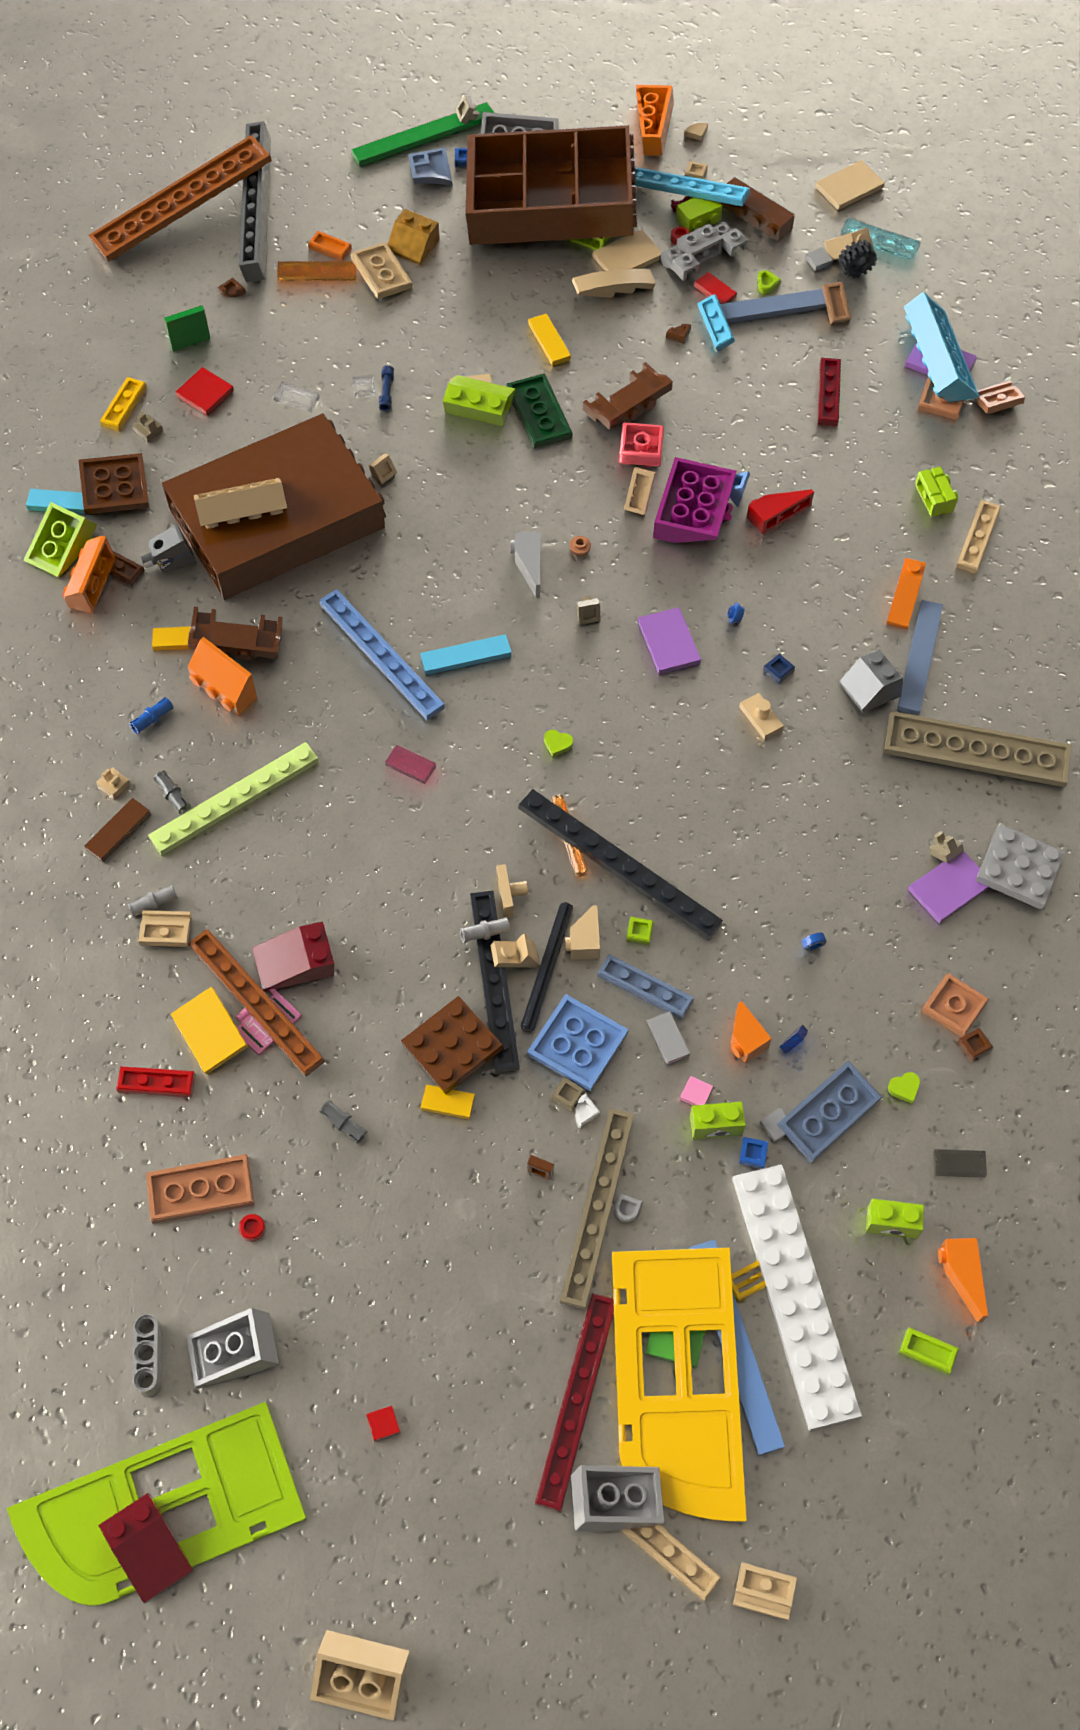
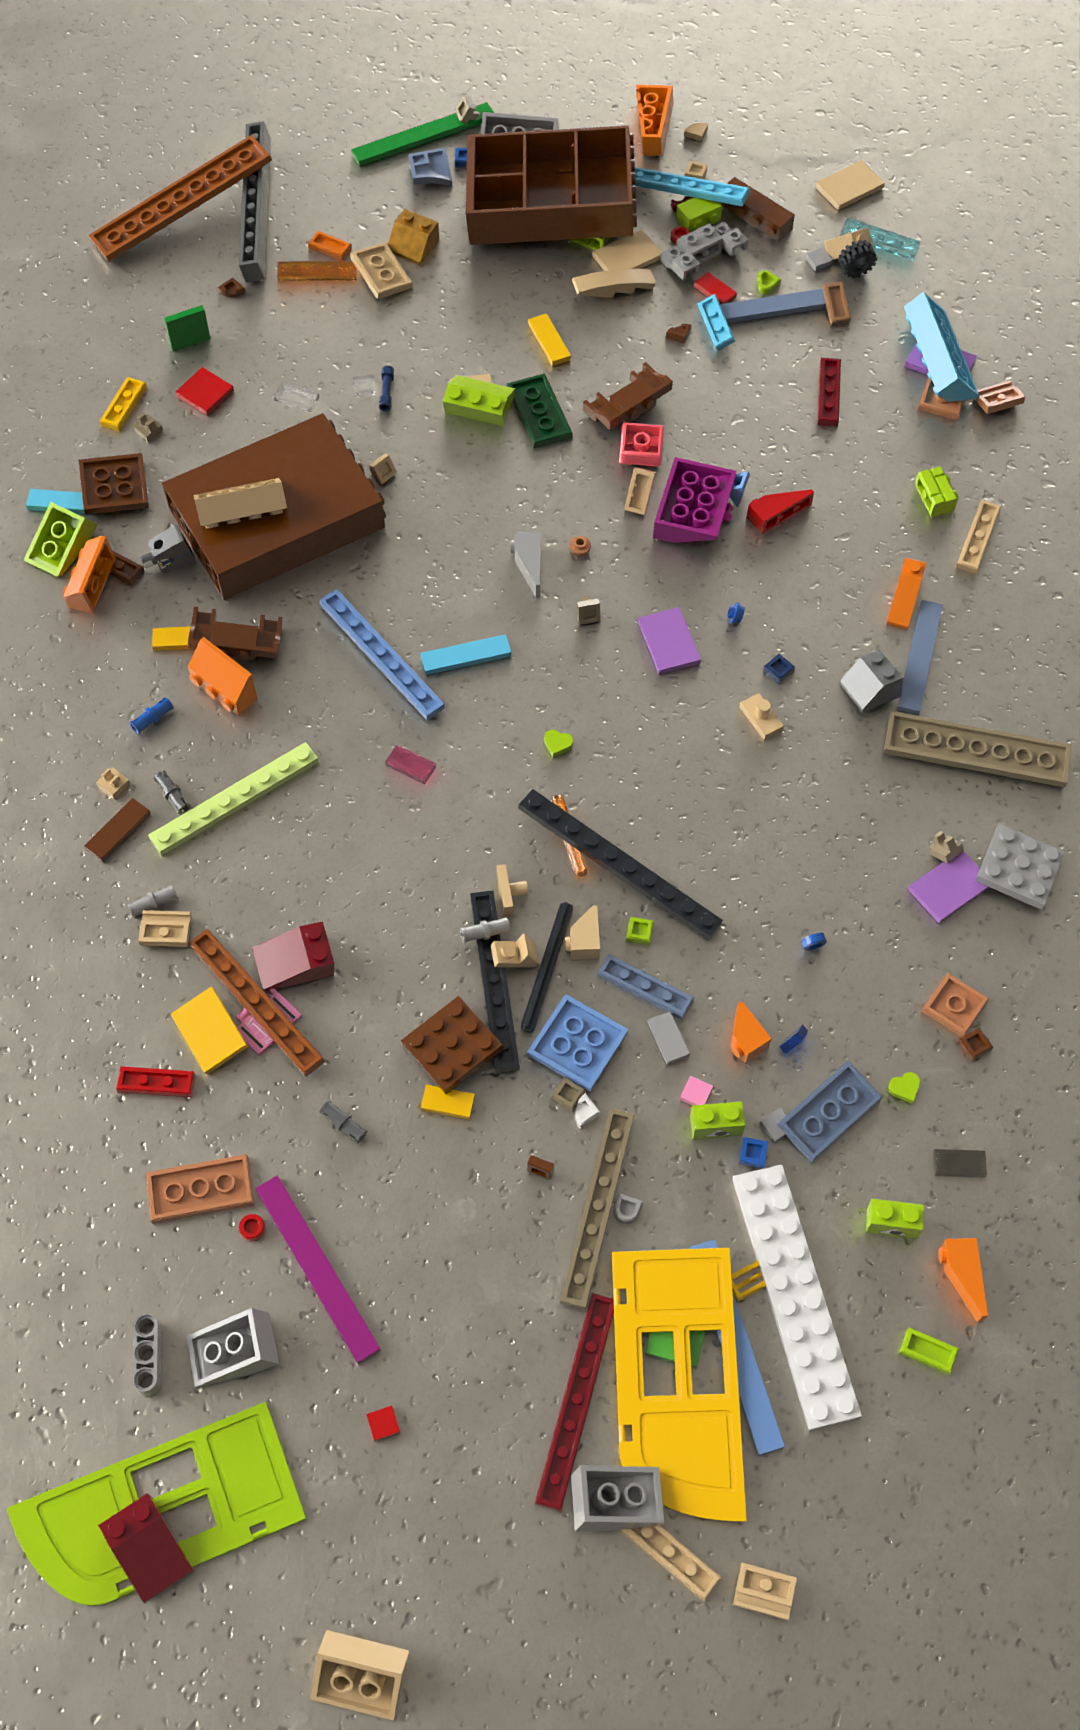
none -> magenta tile [255,1175,381,1364]

